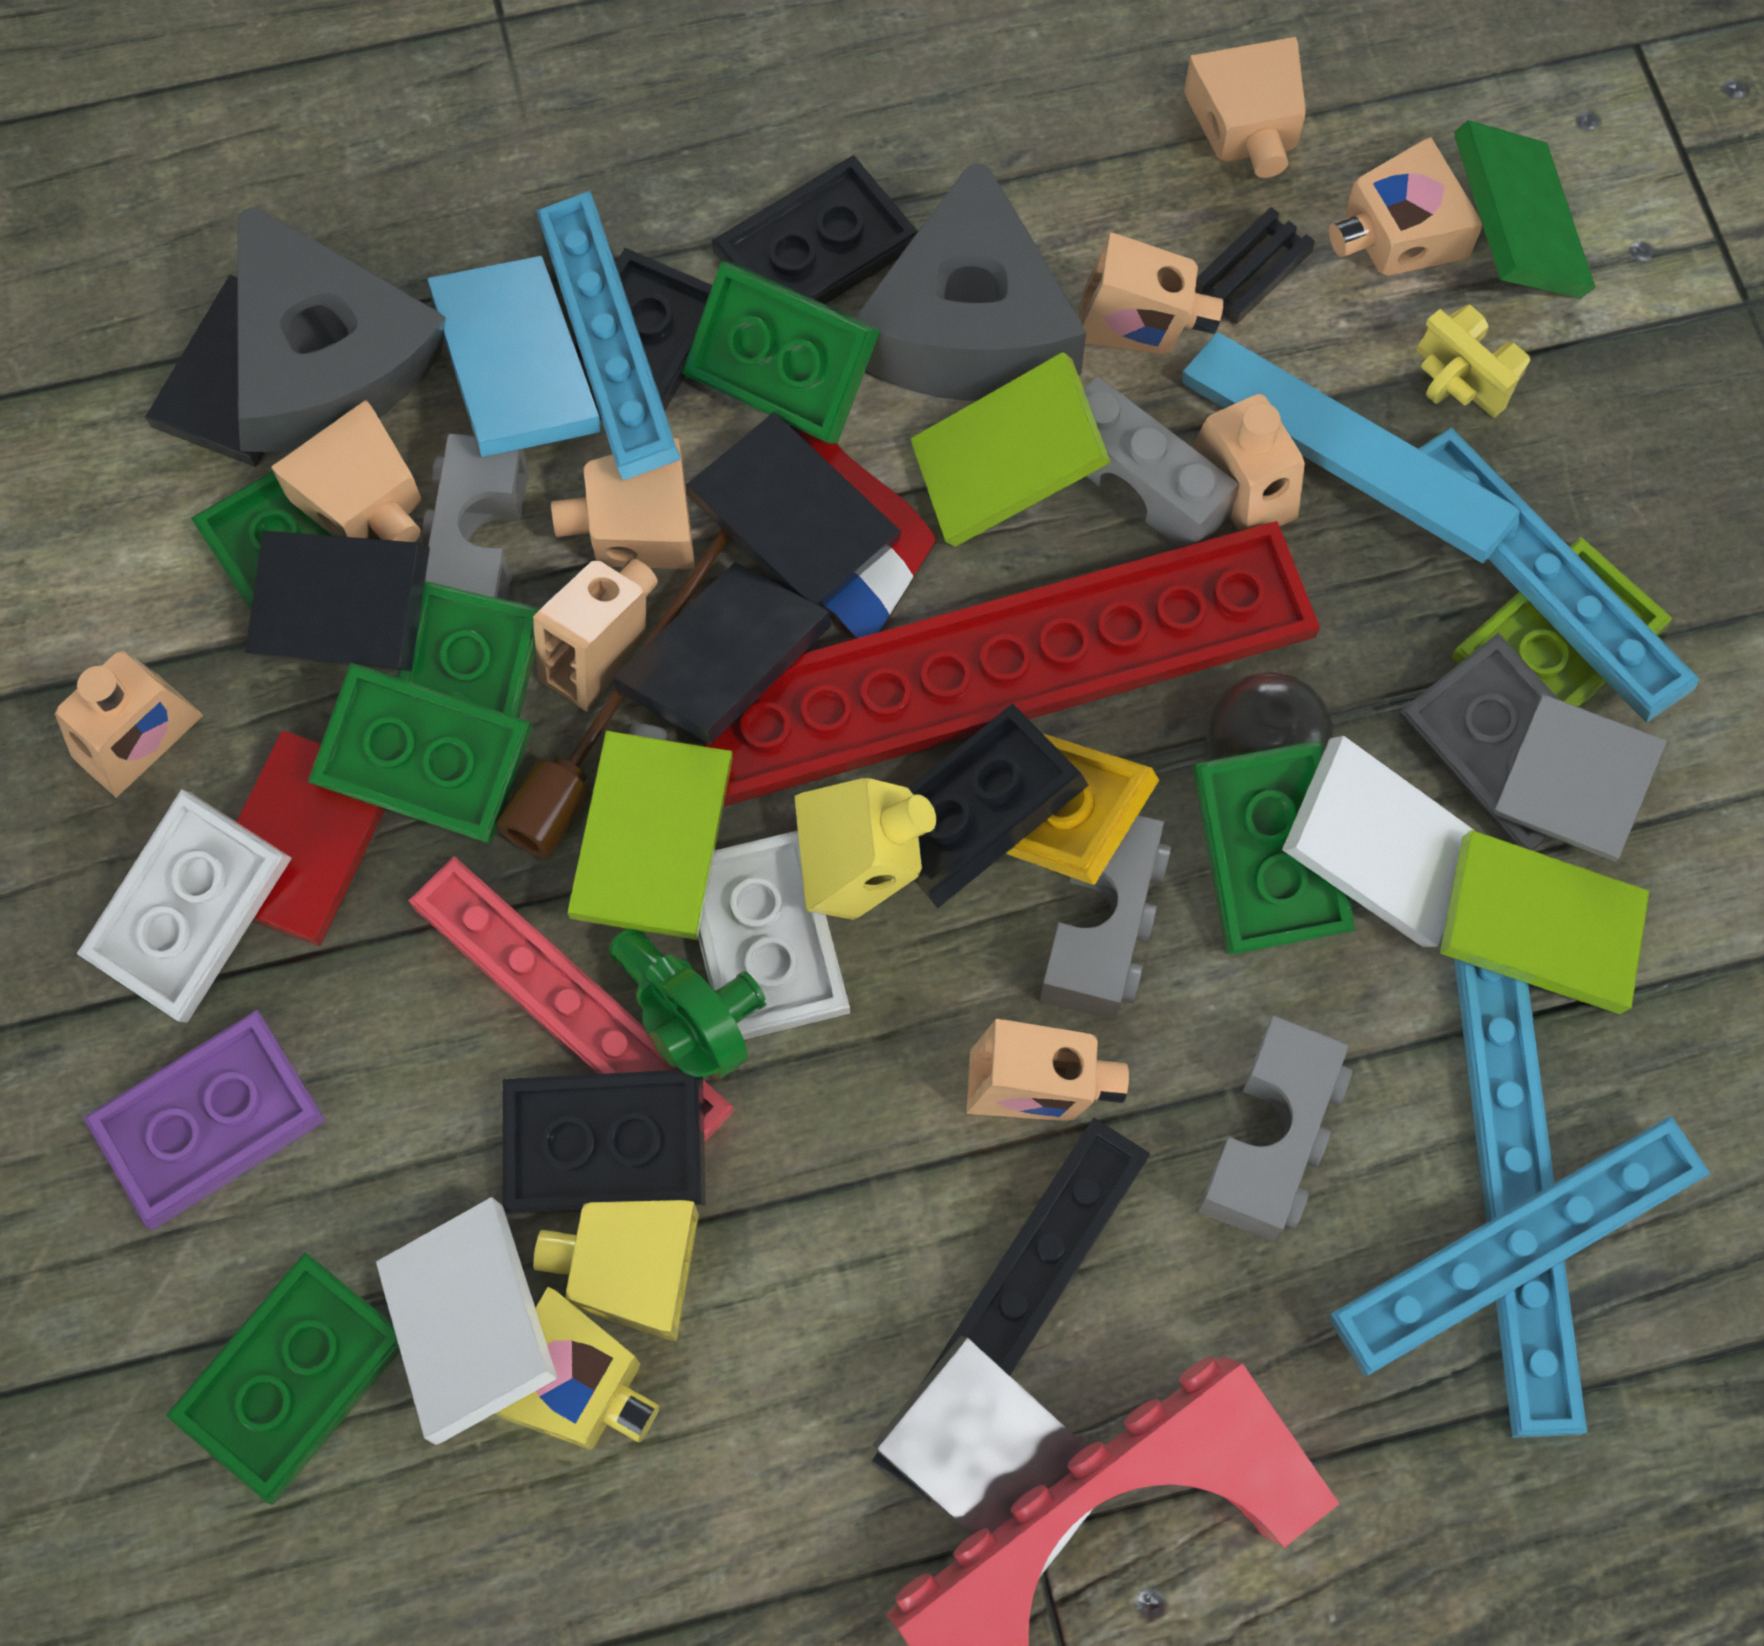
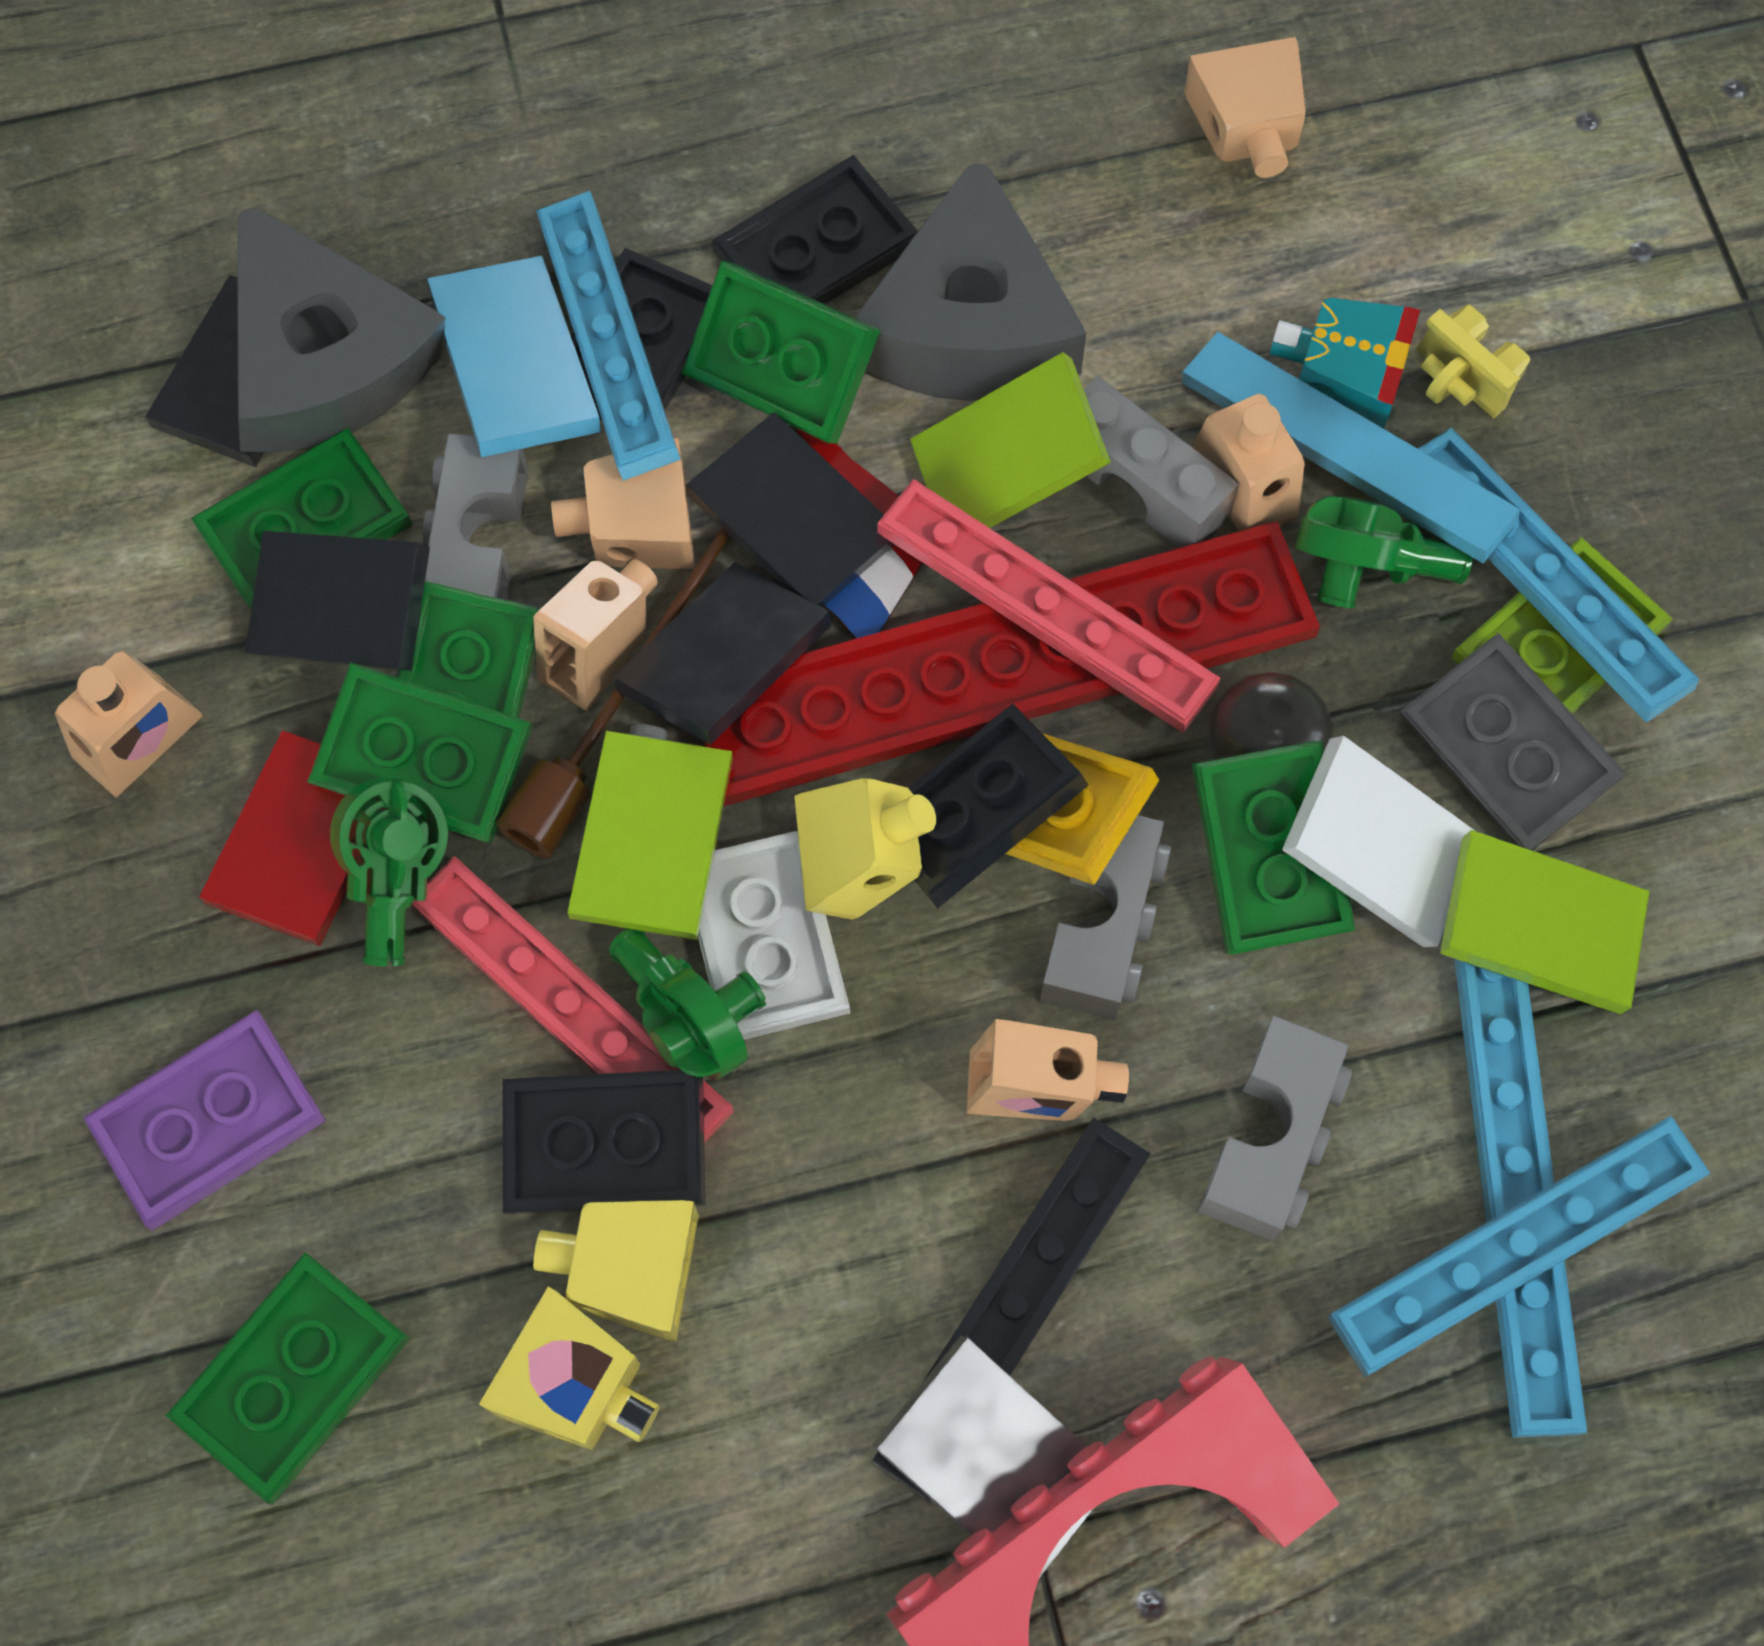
white tile [77,789,292,1023] -> none
light nougat torso [271,400,422,542] -> none
white tile [376,1197,558,1445] -> none
light nougat torso [1079,232,1223,354] -> none
black tile [1195,207,1315,325] -> none
light nougat torso [1329,137,1483,276] -> none
green tile [1454,120,1596,299] -> none
light grey tile [1493,694,1667,862] -> none
none -> green pin [330,777,448,966]
none -> coral tile [877,479,1221,733]
none -> teal torso [1269,297,1421,429]
none -> green pin [1295,496,1473,608]

